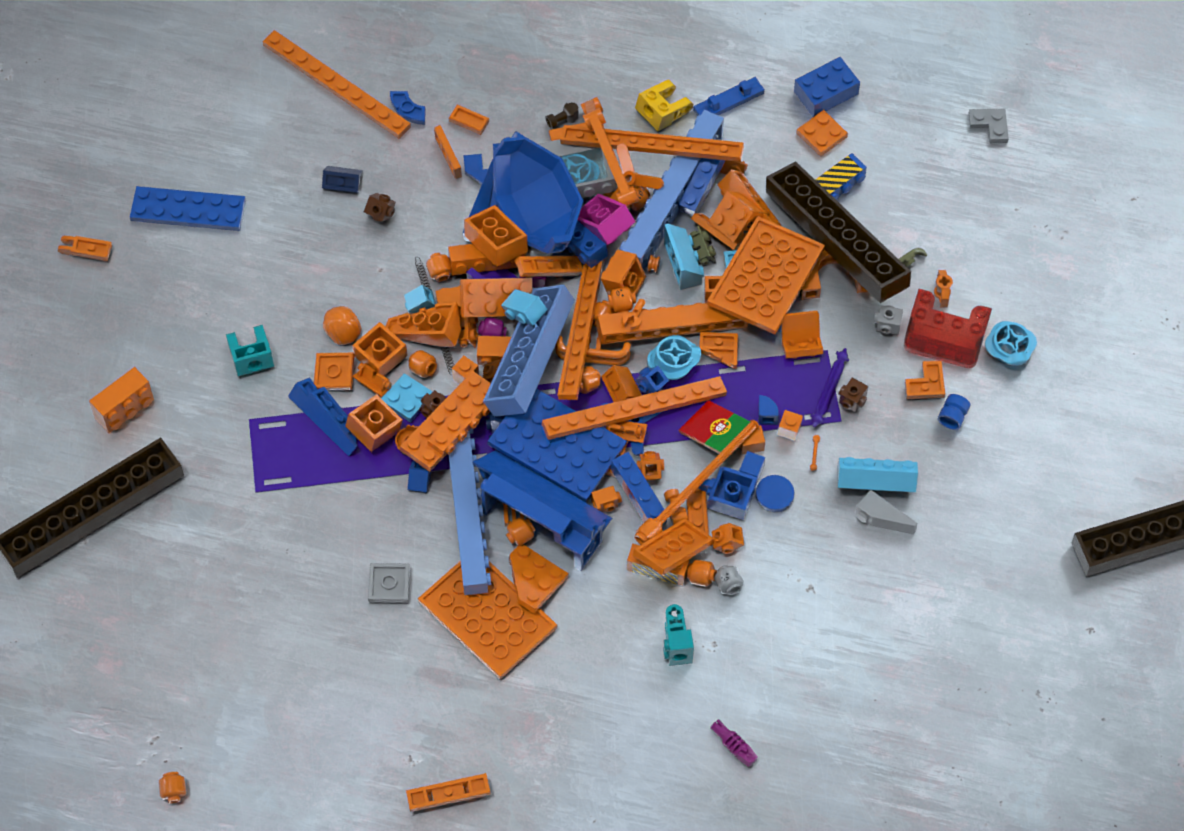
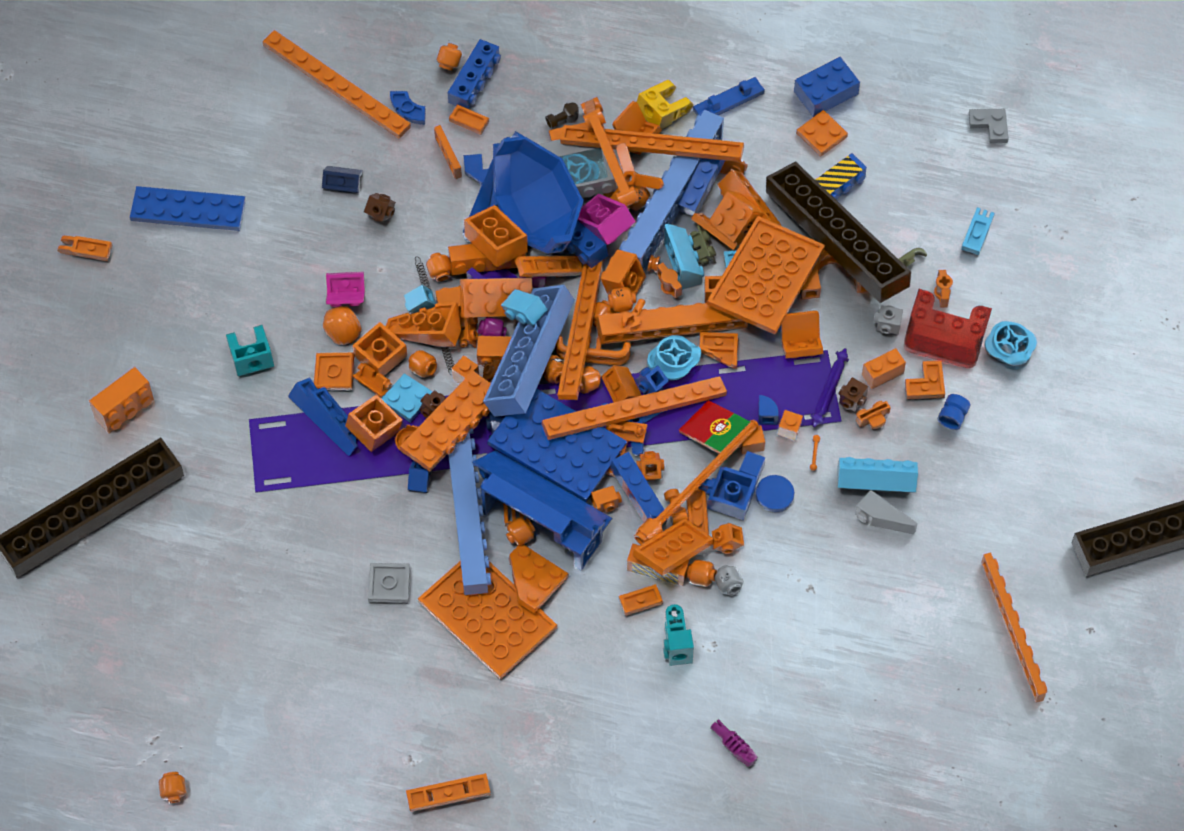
none -> dark pink bracket [326,272,365,307]
none -> orange head [436,43,462,70]
none -> blue brick [447,39,501,109]
none -> orange head [542,355,564,383]
none -> orange bracket [612,101,662,155]
none -> orange plate [619,584,663,616]
none -> orange piece [657,262,682,298]
none -> orange piece [856,401,891,429]
none -> orange brick [862,348,906,390]
none -> medium azure hinge [961,207,995,255]
none -> orange plate [981,552,1047,703]

